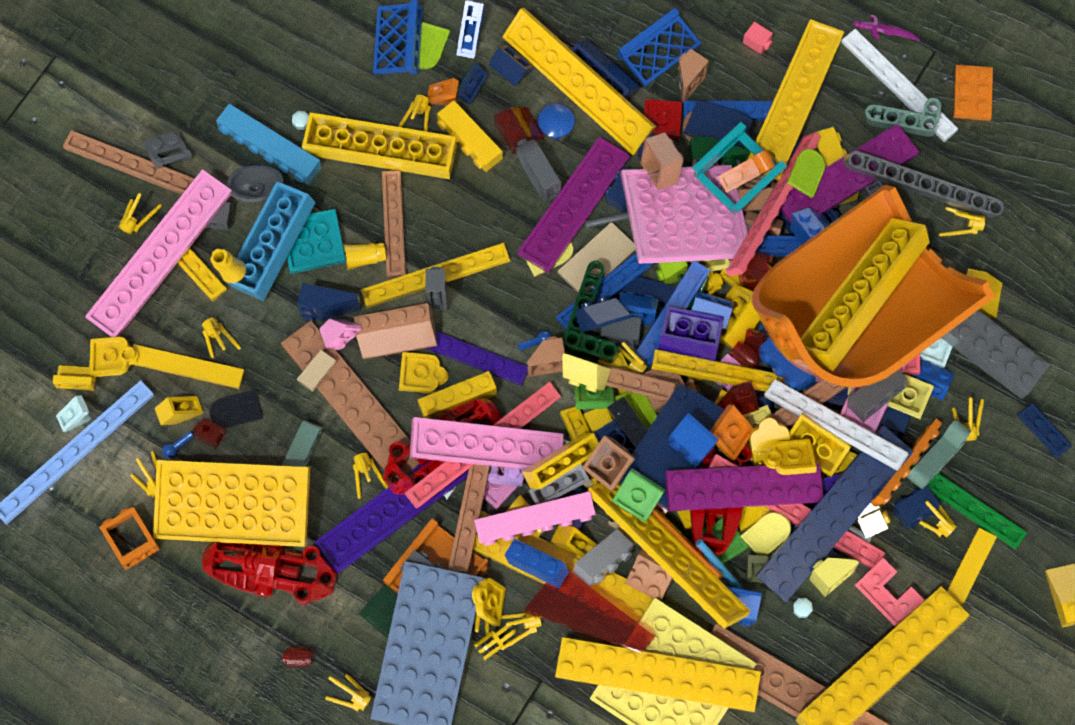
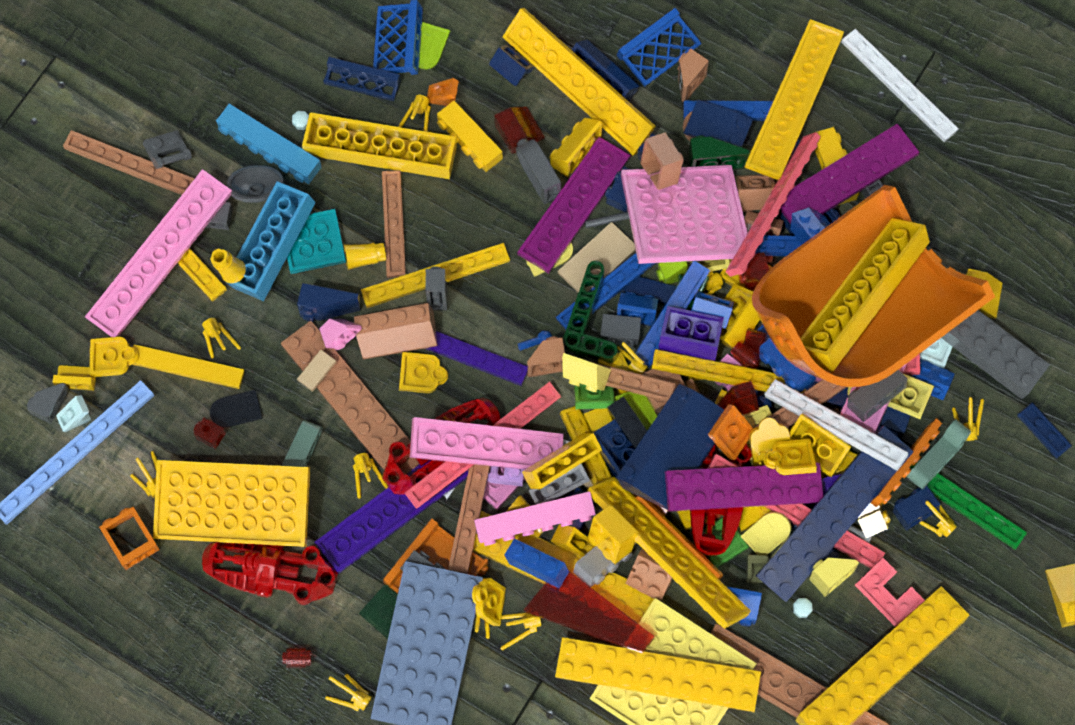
yellow plant [118,193,162,234] -> none
yellow slope [155,396,203,425] -> none
blue bar [162,430,195,459] -> none
yellow brick [418,371,497,419] -> none
slope [456,0,486,58] -> none
dark blue plate [456,63,489,104] -> none
yellow arm [473,625,516,660] -> none
blue dish [538,104,575,140] -> none
dark blue slope [575,296,631,332] -> none
nougat slope [582,436,635,491] -> none
bright green tile [612,469,665,522] -> none
red plate [644,99,682,139] -> none
blue slope [668,413,719,466] -> none
teal piece [692,122,787,215] -> none
dark azure bar [695,539,745,590] -> none
orange plate [718,150,775,193] -> none
coral brick [743,22,773,54] -> none
lime window [787,149,825,198] -> none
dark grey beam [843,151,1004,218] -> none
magenta piece [853,15,920,41] -> none
sand green beam [865,98,941,137] -> none
yellow plant [939,207,985,237] -> none
yellow tile [947,528,997,606] -> none
orange plate [953,65,993,121] -> none
none -> dark grey slope [27,383,69,423]
none -> dark blue fence [324,57,400,101]
none -> yellow slope [550,118,602,178]
none -> yellow brick [588,505,638,564]

